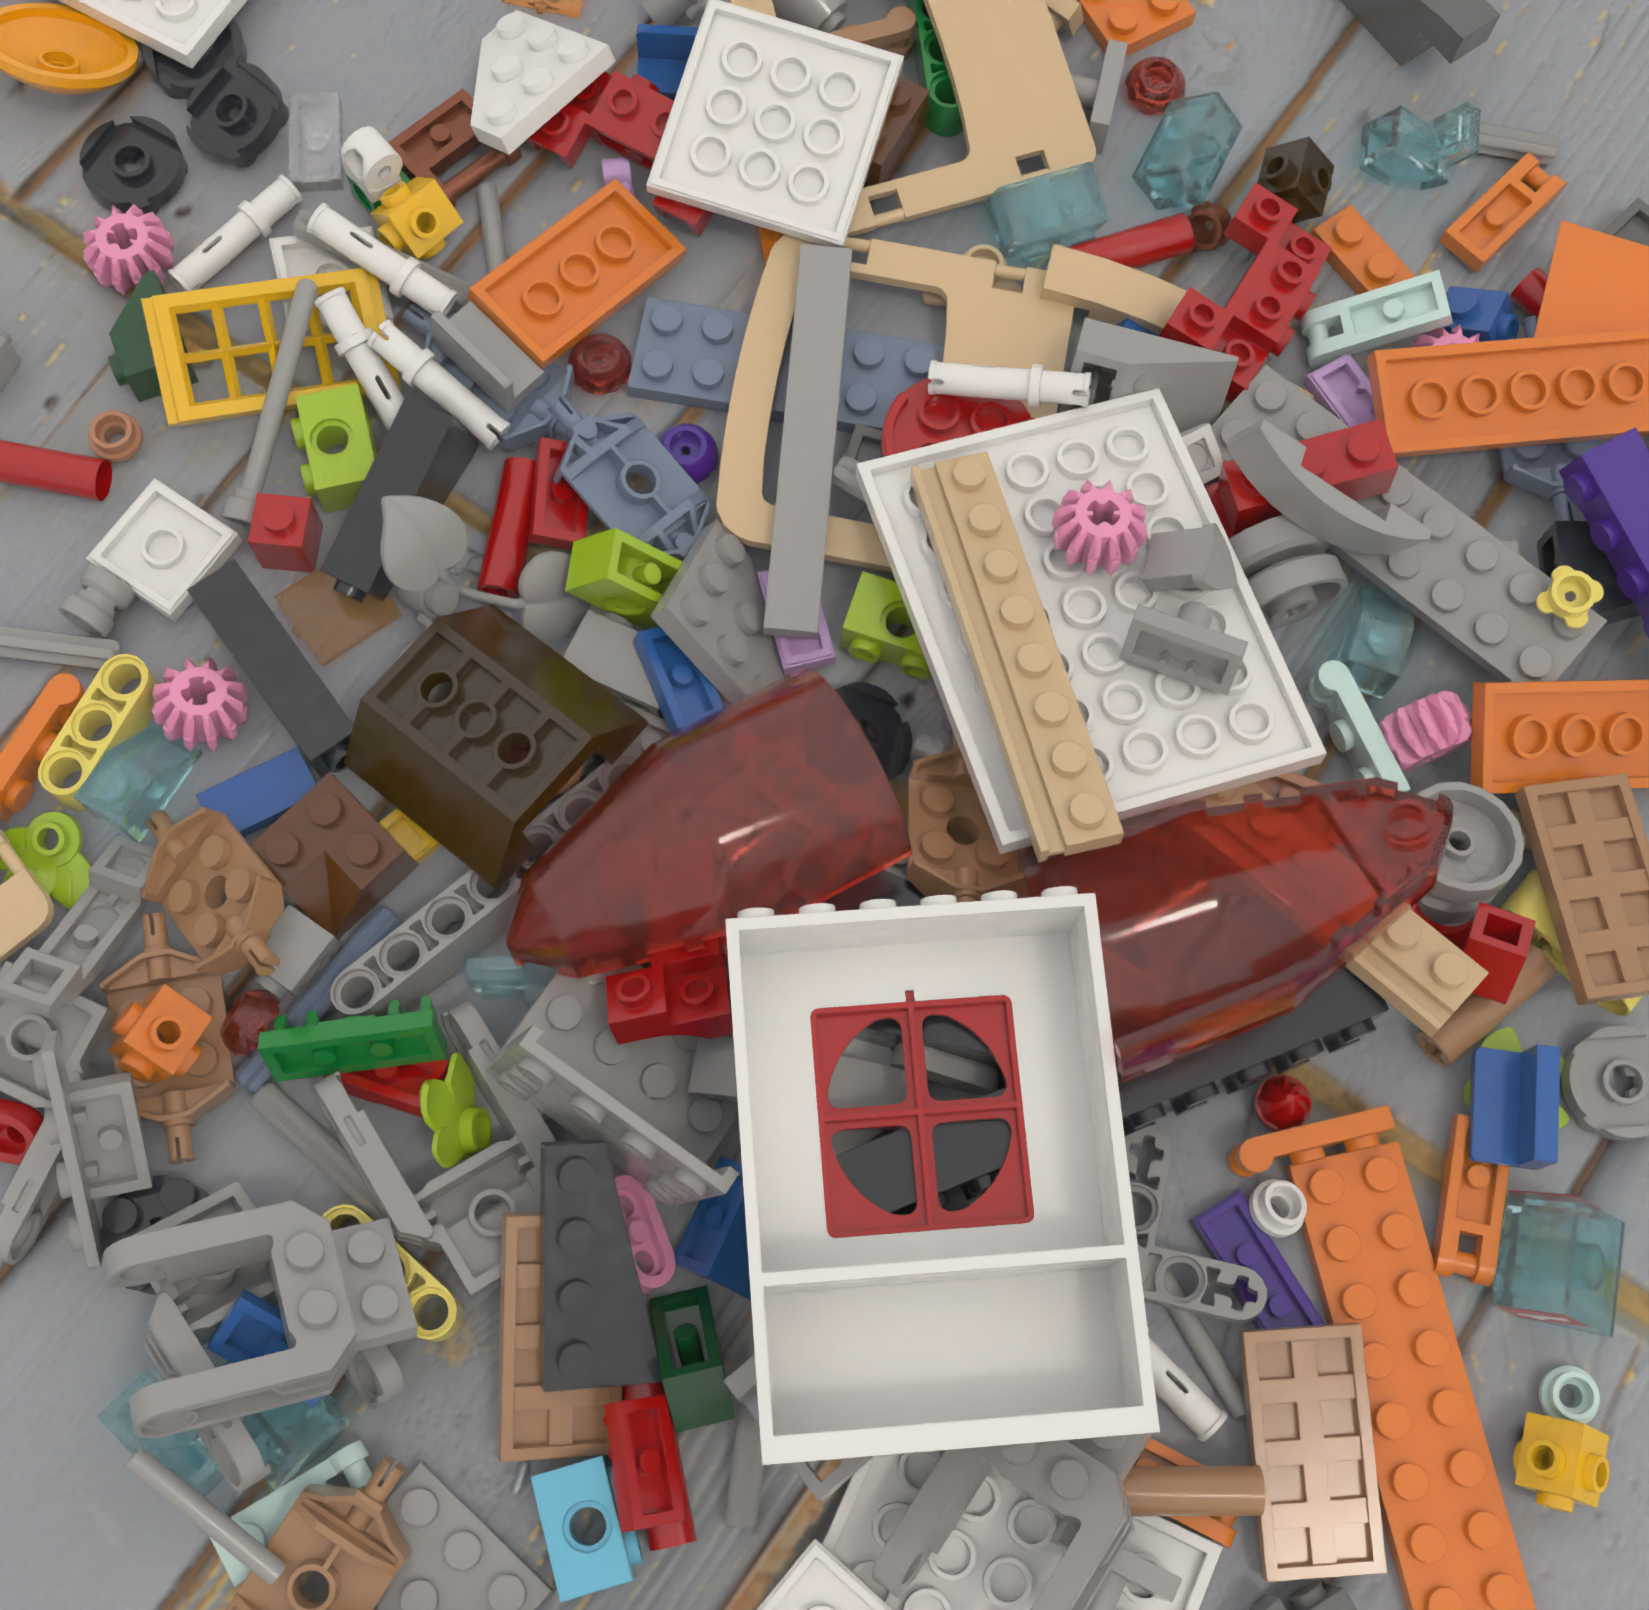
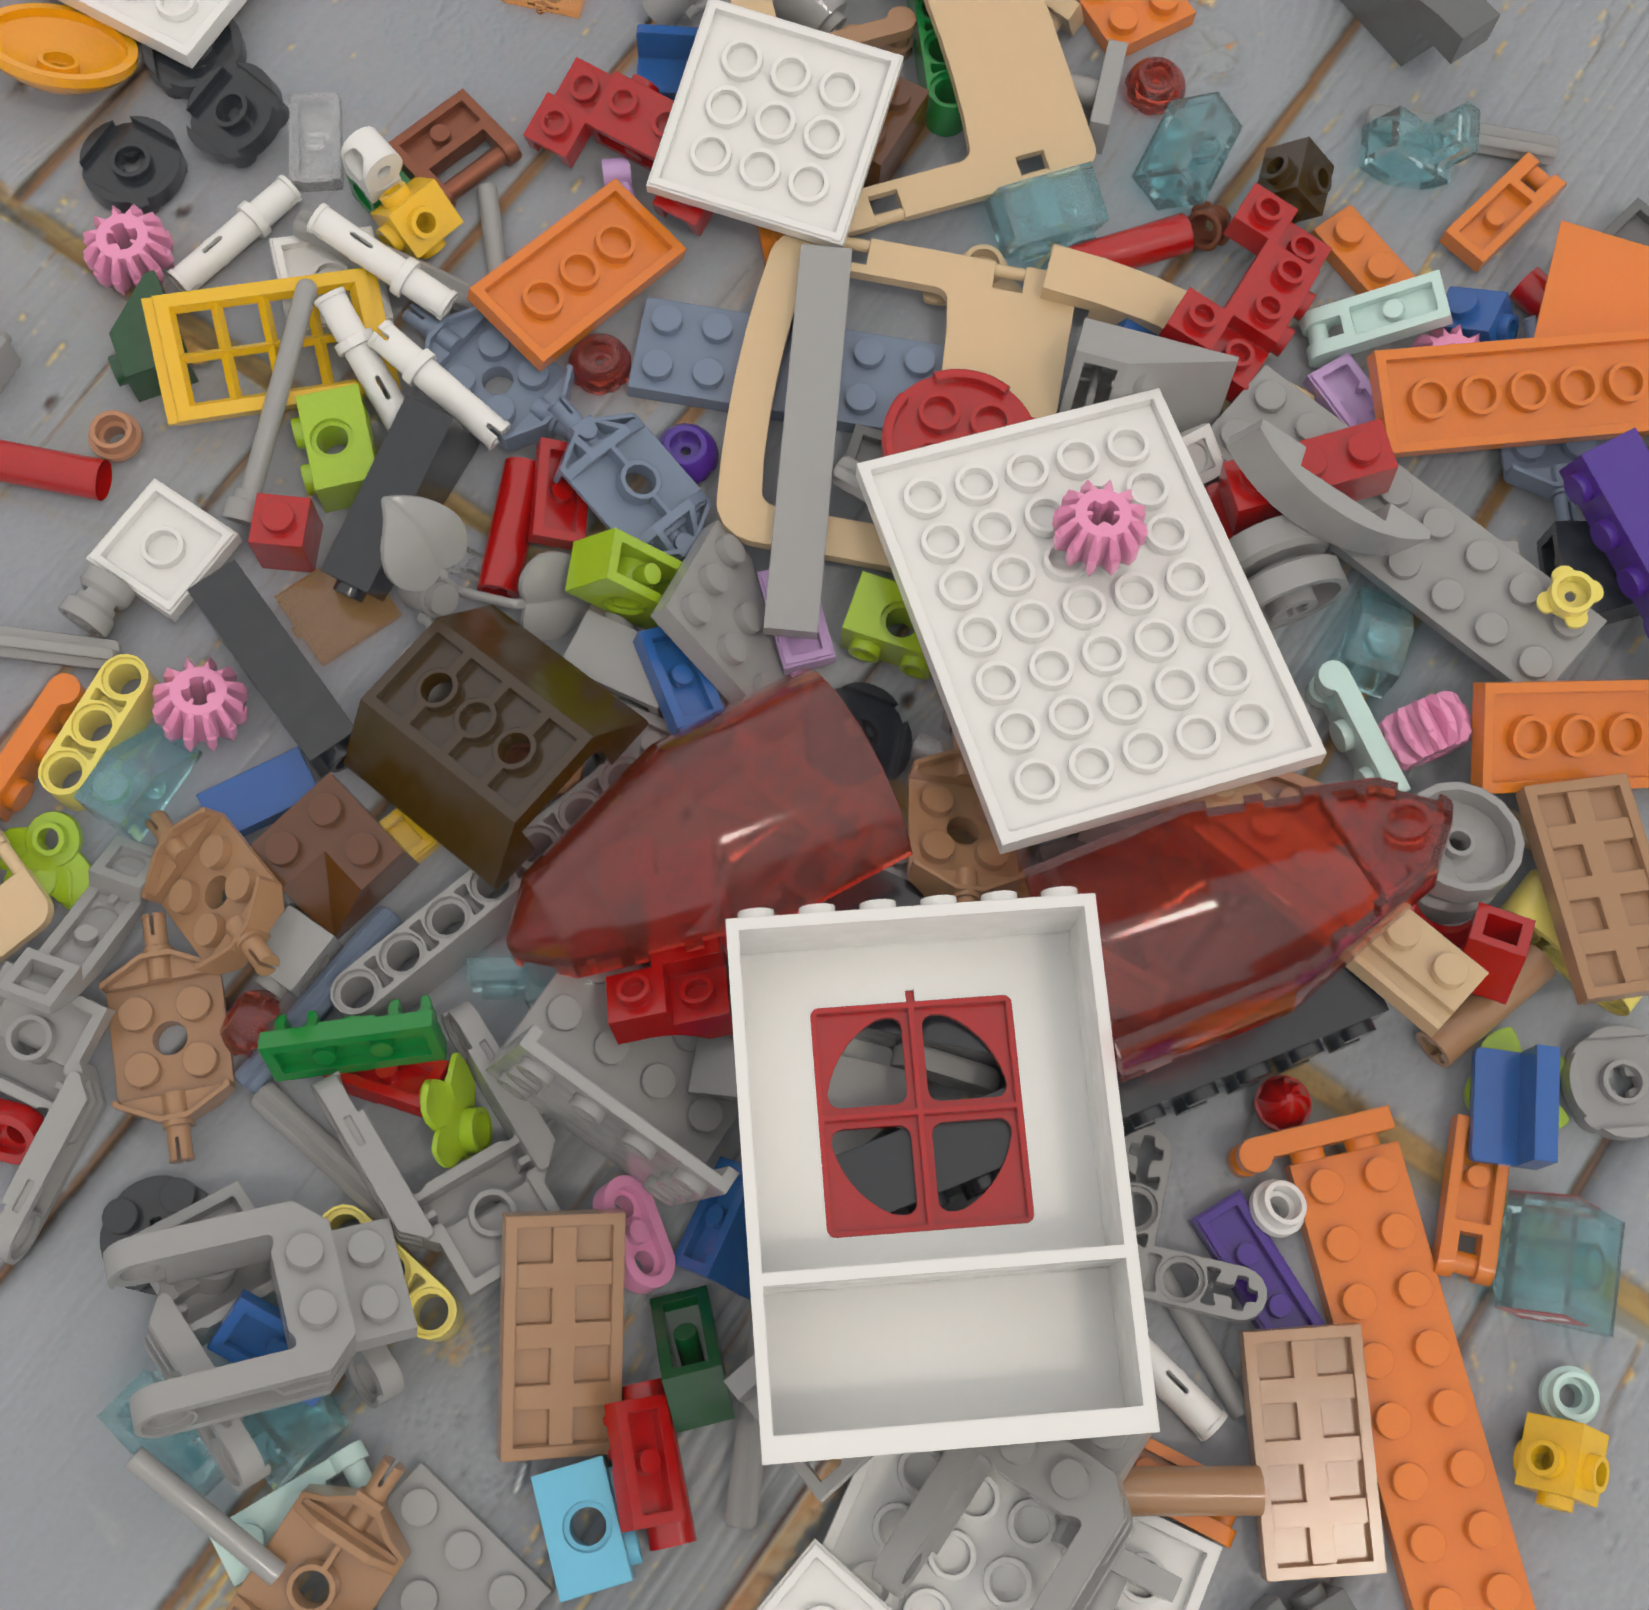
light grey bracket [32,1030,153,1269] -> none
orange brick [108,984,213,1084] -> none
light grey panel [430,301,545,414] -> none
white plate [470,10,616,155] -> none
black wing [540,1139,662,1392] -> none
tan plate [910,452,1124,862] -> none
white pin [928,360,1092,408] -> none
light grey tile [1119,601,1248,696] -> none
light grey tile [1141,523,1237,592] -> none

